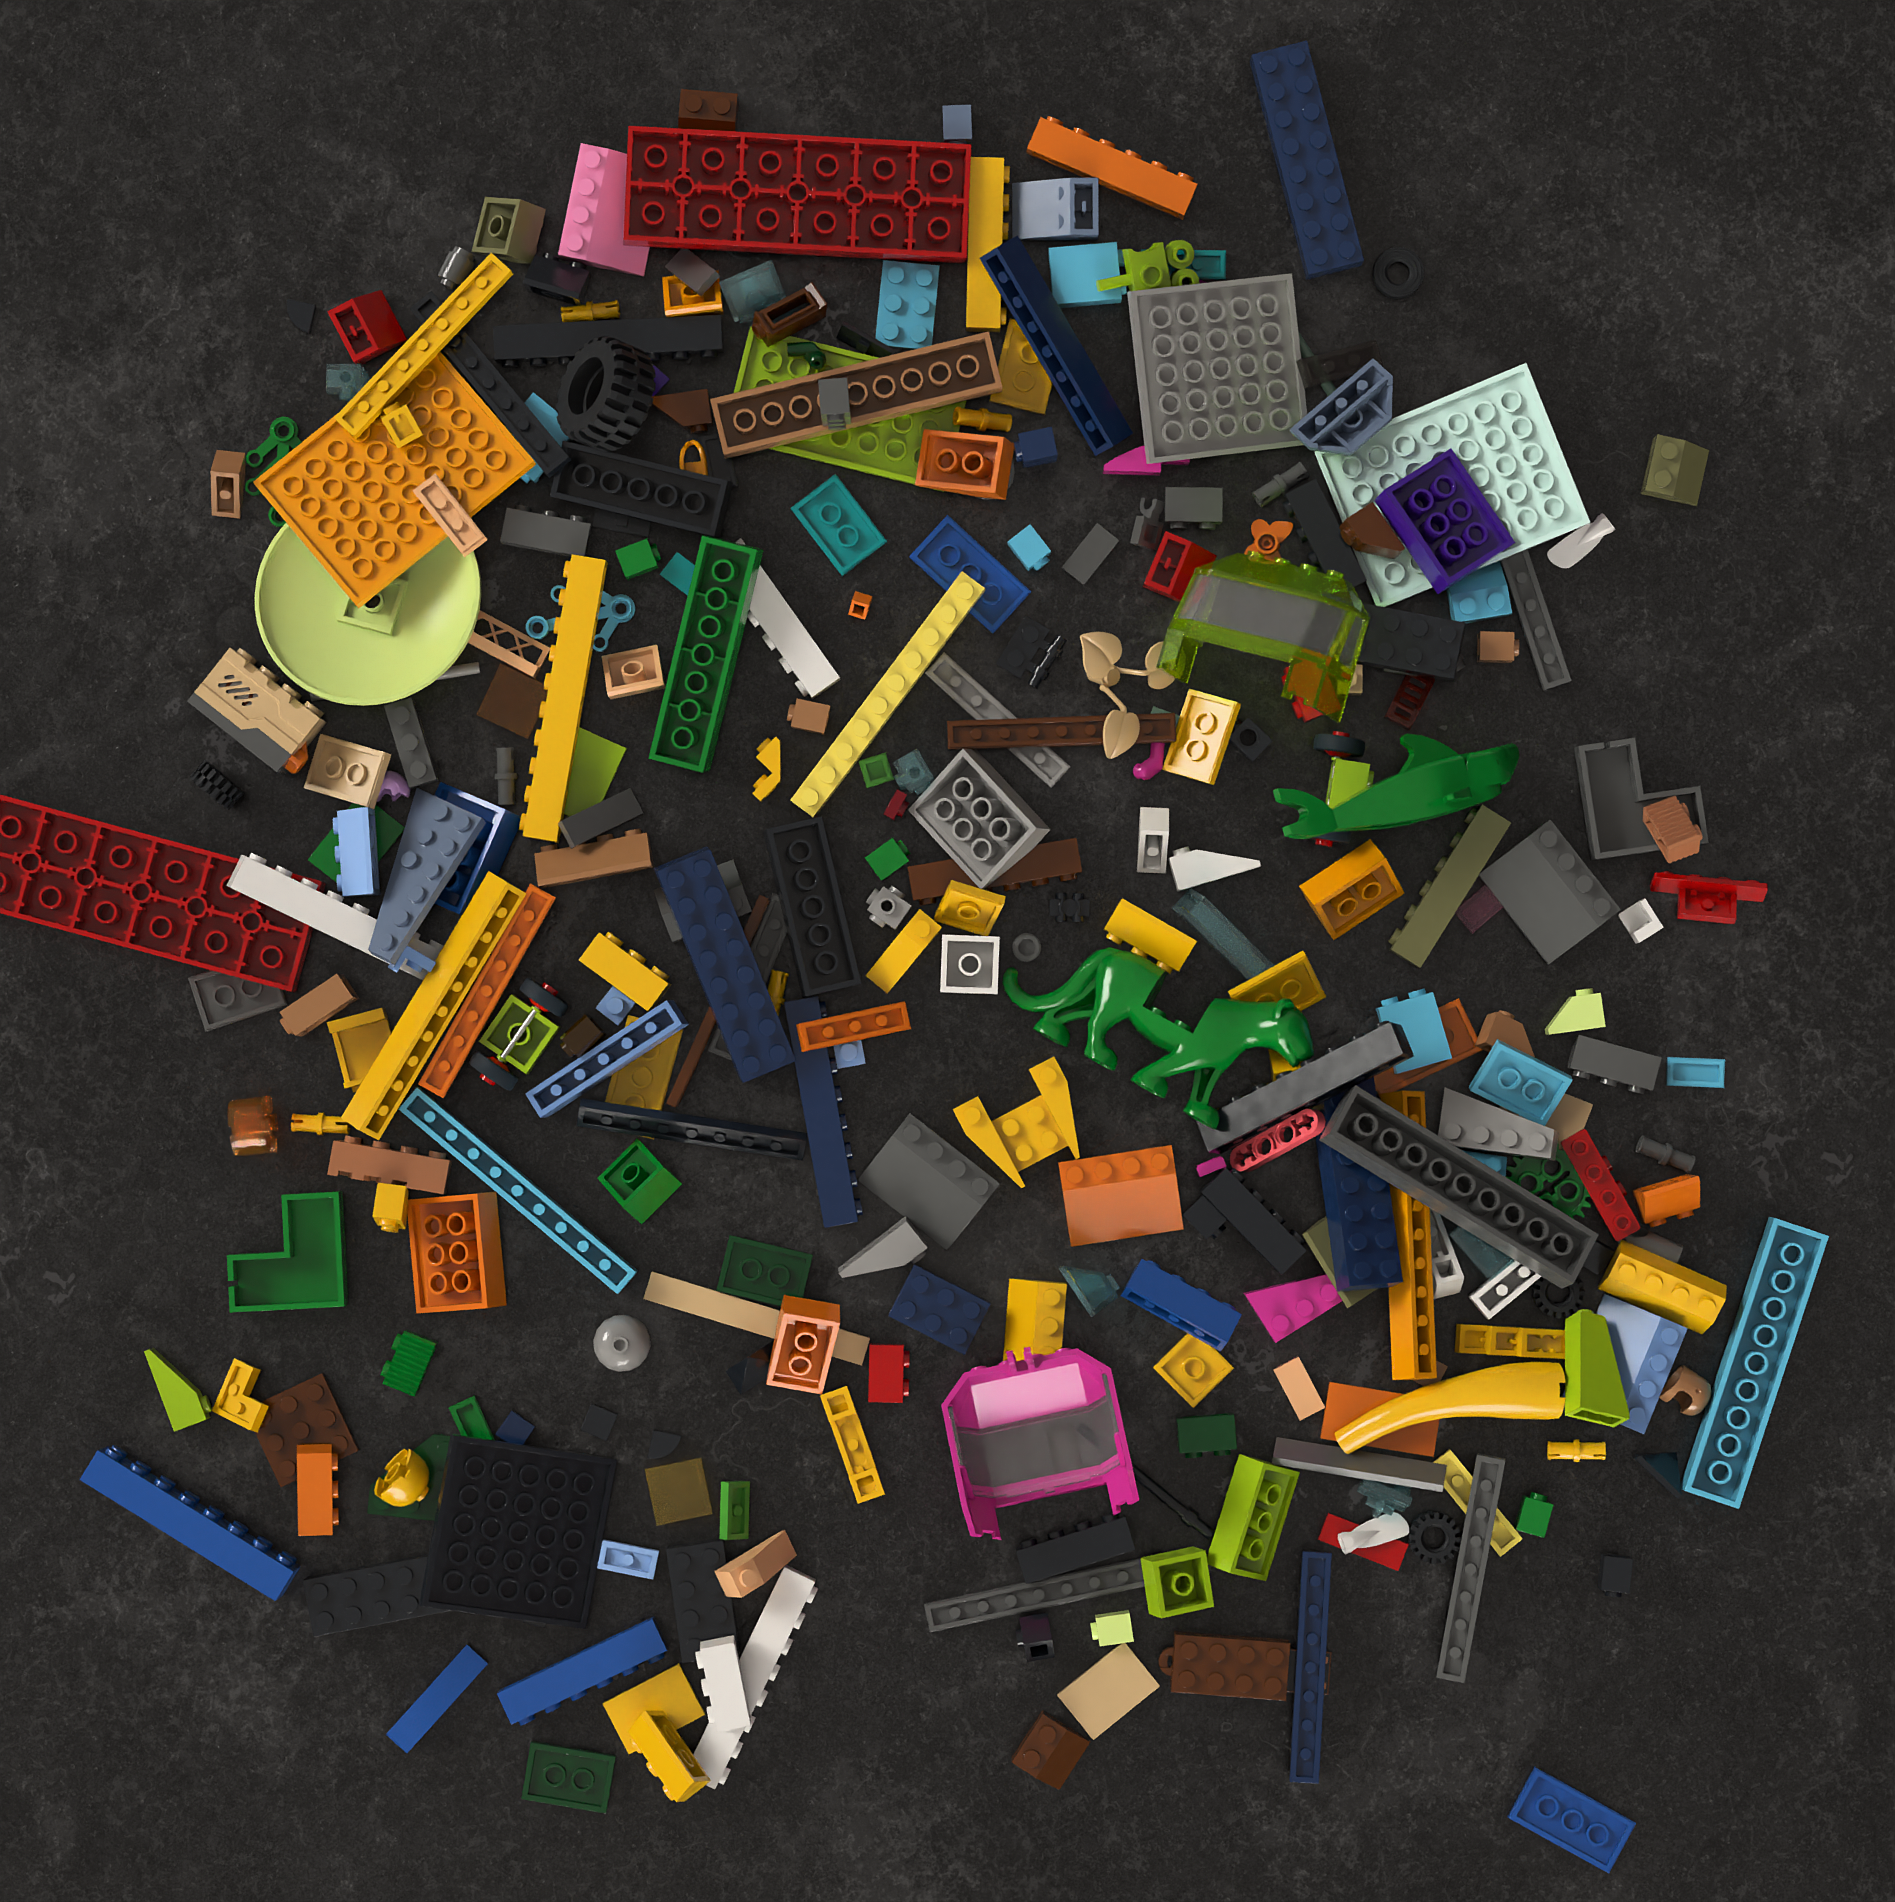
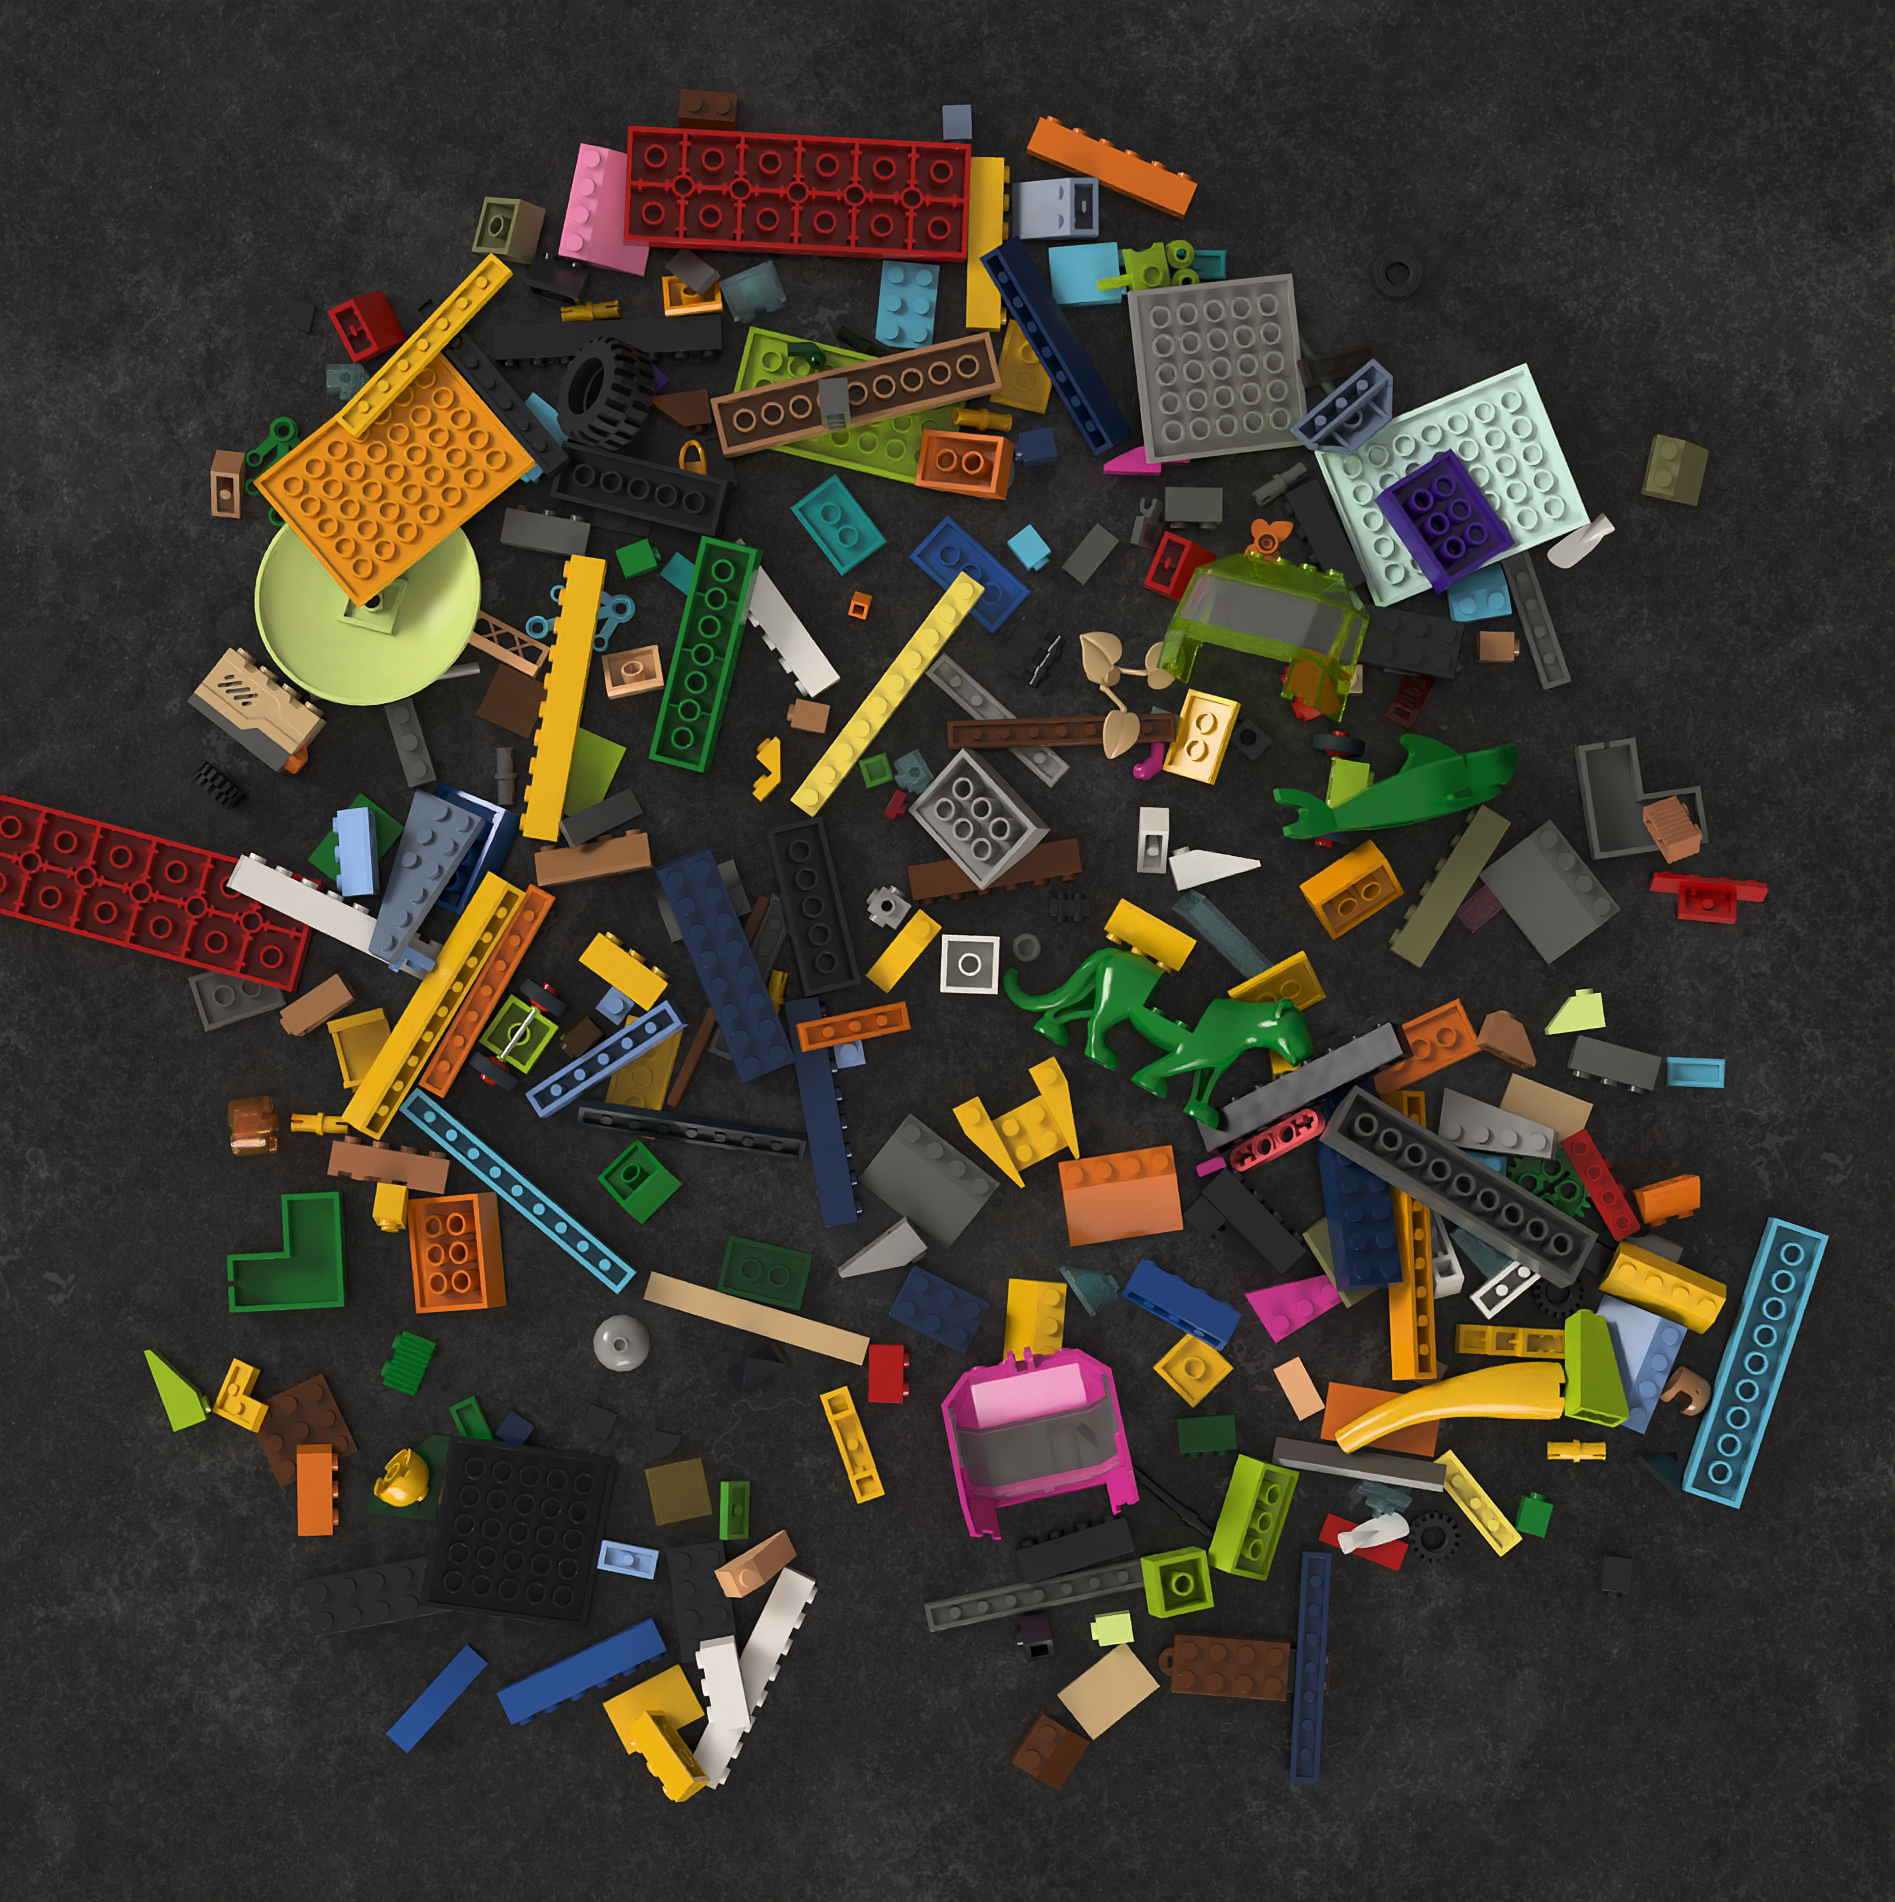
blue brick [80,1445,301,1601] -> none
tan tile [304,734,391,809] -> none
lavender hair [377,771,411,802] -> none
yellow bracket [380,402,423,448] -> none
light nougat tile [413,473,487,557] -> none
dark grey brick [437,246,476,291] -> none
dark green plate [521,1741,616,1813] -> none
reddish brown window [752,282,827,347] -> none
orange slope [766,1295,840,1394] -> none
green brick [865,838,911,882] -> none
yellow tile [934,880,1006,936] -> none
dark blue brick [1250,40,1364,280] -> none
reddish brown slope [1339,502,1405,559] -> none
medium azure brick [1376,988,1452,1074] -> none
dark grey plate [1436,1453,1506,1683] -> none
medium azure plate [1469,1039,1573,1126] -> none
blue tile [1507,1767,1636,1873] -> none
white panel [1618,899,1664,943] -> none
dark grey pin [1635,1135,1696,1173] -> none

